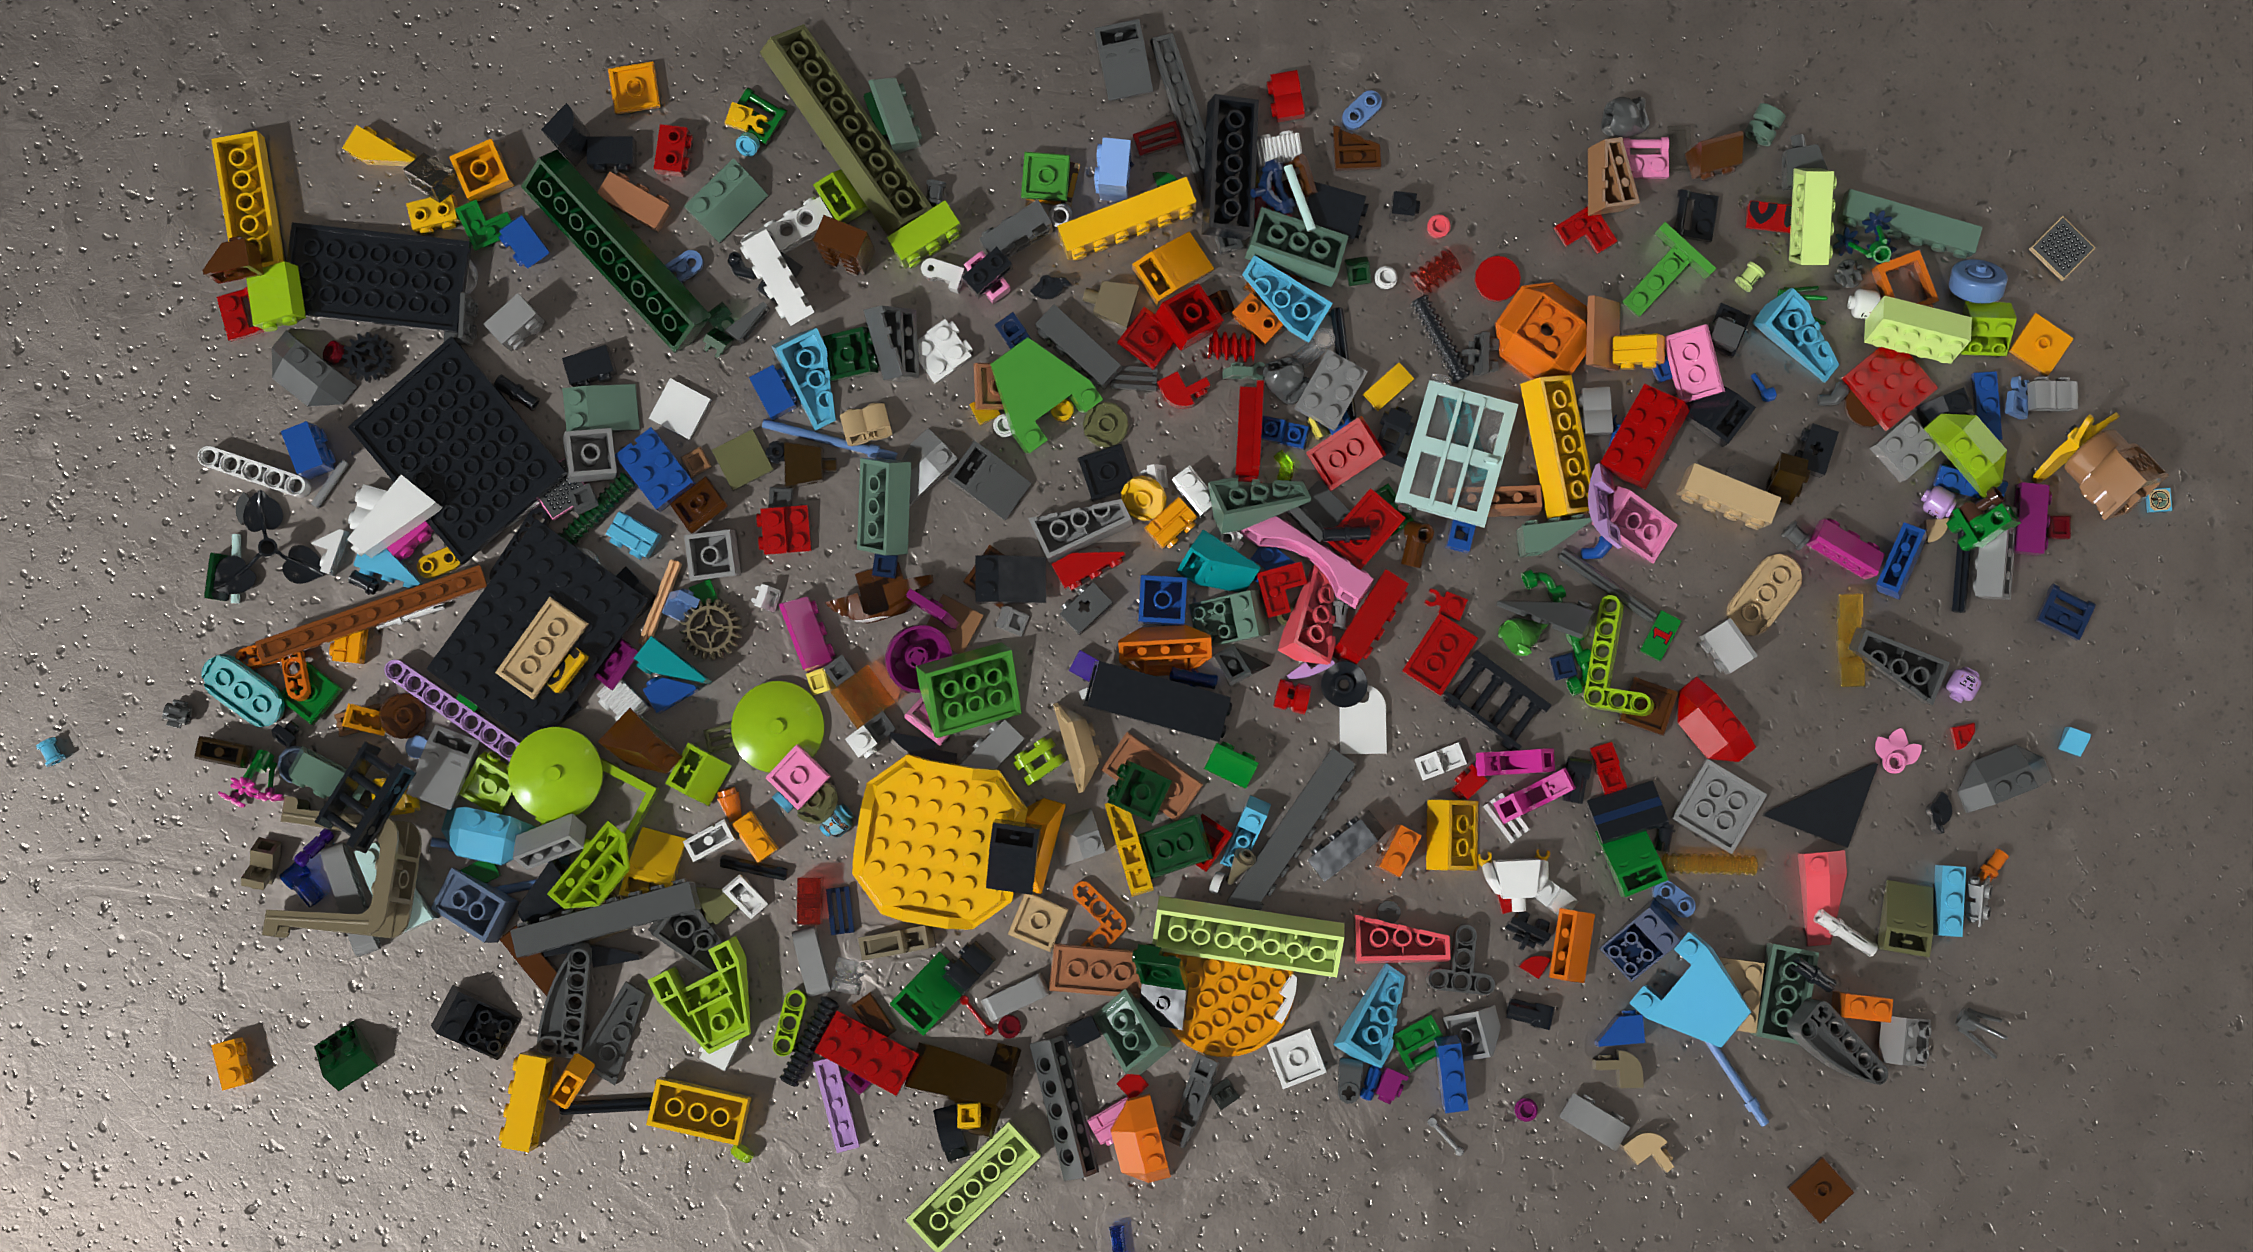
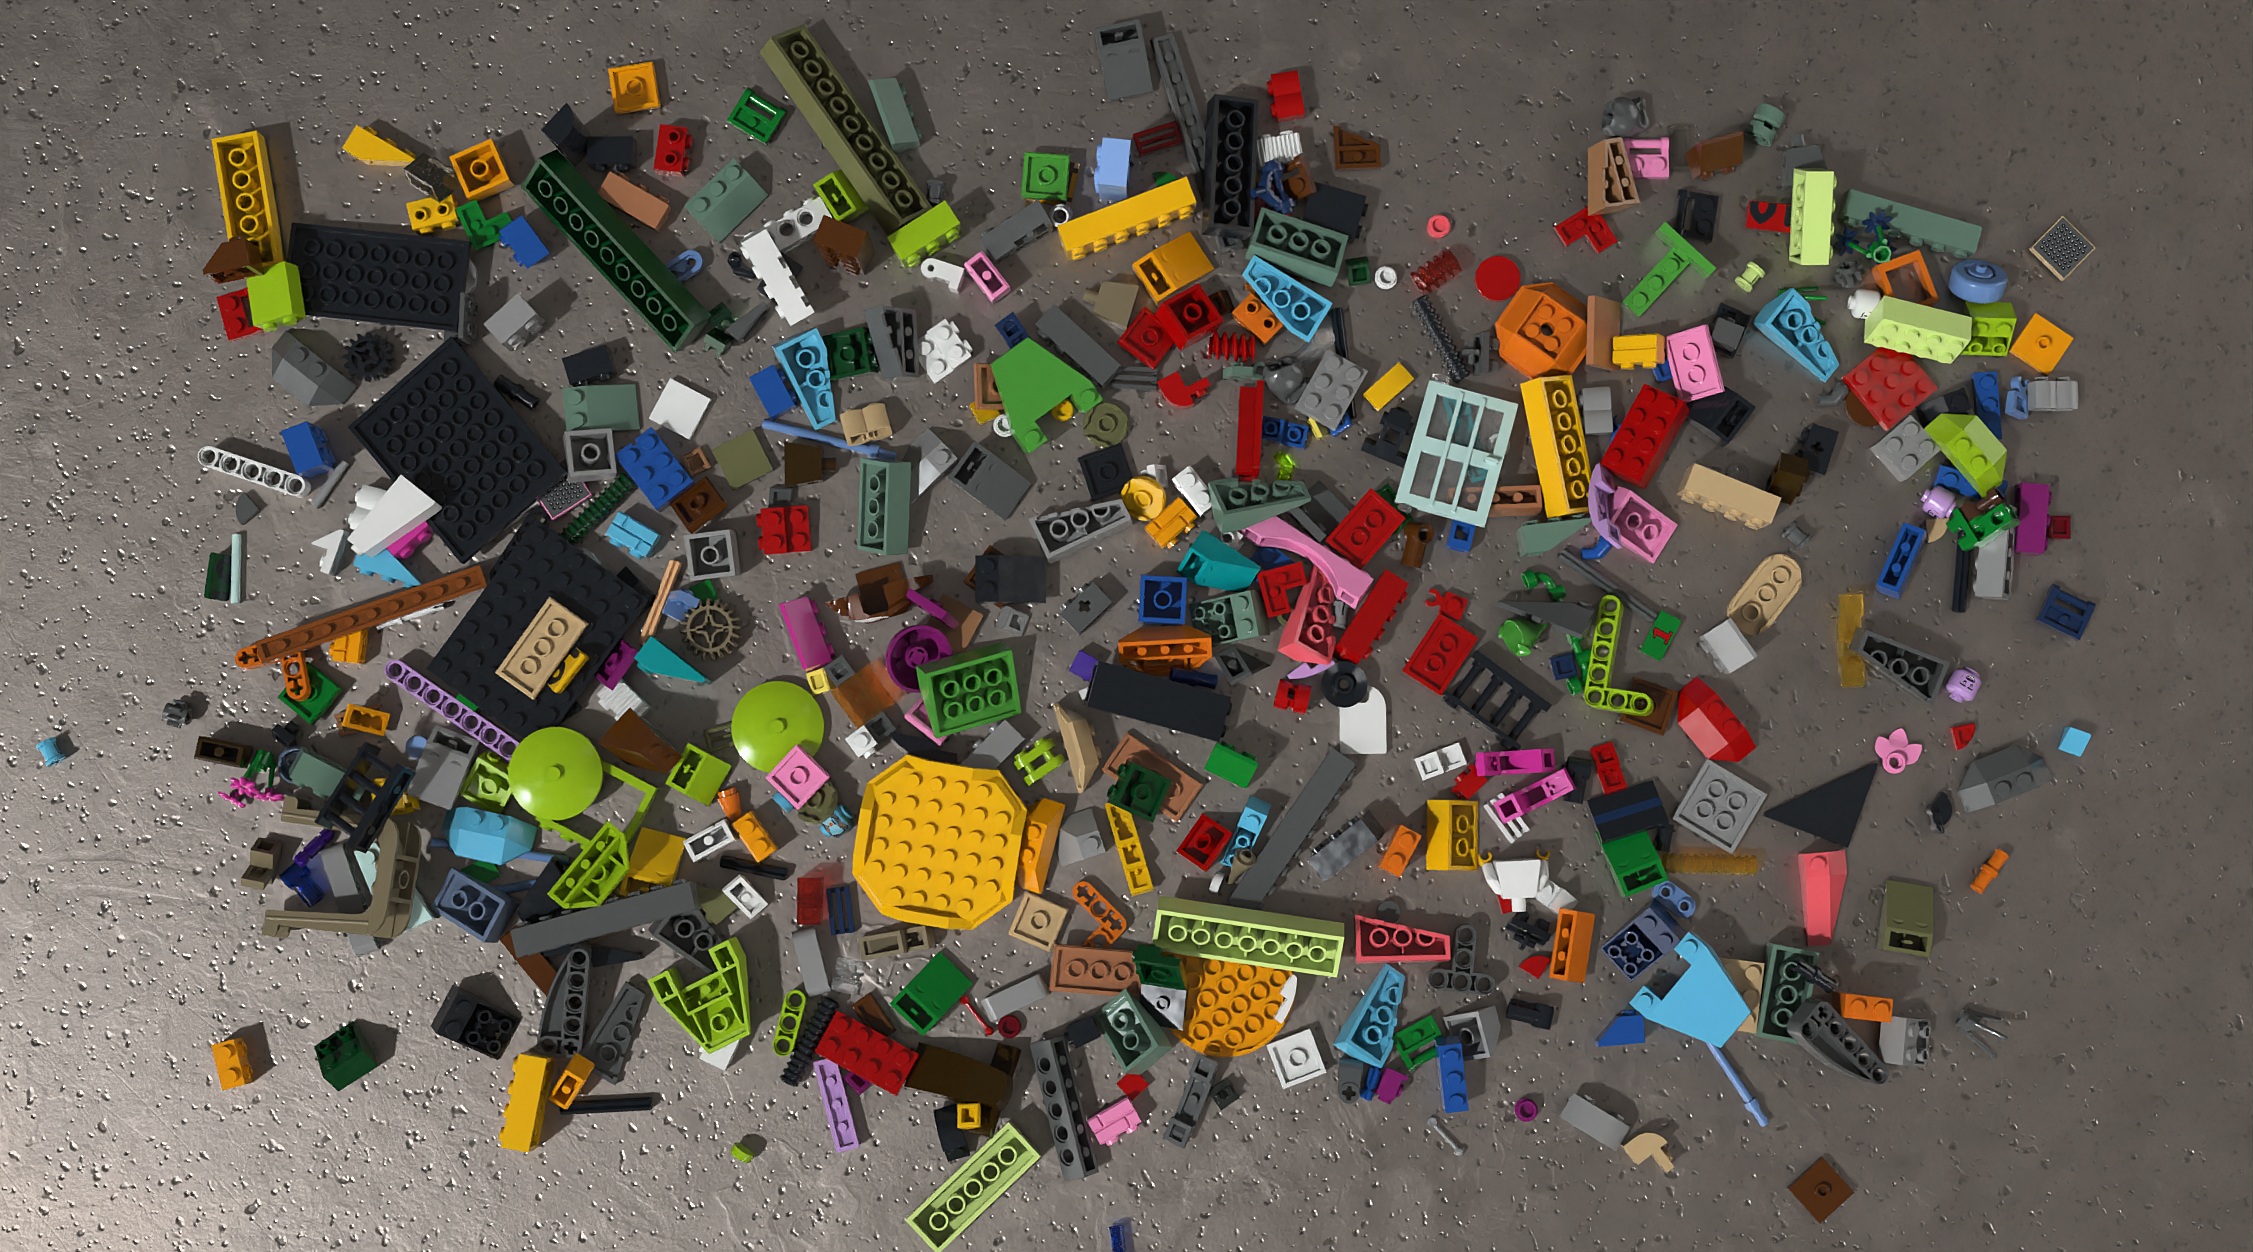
teal tile [201,654,285,727] -> none
black plant [214,490,325,594] -> none
dark red tile [323,340,344,365] -> none
black pin [348,570,380,595] -> none
reddish brown tile [379,693,426,739] -> none
yellow plate [417,547,462,579] -> none
light grey brick [513,814,587,870] -> none
dark grey plate [568,483,599,515] -> none
blue slope [642,676,699,714] -> none
yellow brick [646,1076,752,1146] -> none
yellow plate [725,102,768,134] -> none
medium azure tile [736,132,760,157] -> none
white tile [751,584,782,613] -> none
black plate [766,441,784,464] -> none
dark green tile [863,91,889,140] -> none
dark blue tile [872,553,898,579] -> none
black brick [942,941,996,996] -> none
black brick [962,246,1013,299] -> none
black slope [986,819,1042,895] -> none
black piece [1030,275,1072,300] -> none
red slope [1051,552,1125,591] -> none
orange wedge [1110,1093,1171,1183] -> none
dark green tile [1138,814,1213,879] -> none
light aqua bar [1284,164,1316,232] -> none
plate [1306,416,1387,491] -> none
black pin [1322,524,1371,543] -> none
medium blue plate [1342,90,1382,130] -> none
black brick [1390,191,1420,222] -> none
dark tan brick [1592,1049,1644,1088] -> none
blue hand [1751,373,1777,402] -> none
dark pink slope [1806,518,1885,580] -> none
white pin [1813,909,1878,957] -> none
medium azure brick [1933,865,1966,937] -> none
light grey hinge [1965,876,1993,927] -> none
medium nougat brick [2032,412,2169,520] -> none
tile [2145,488,2172,513] -> none

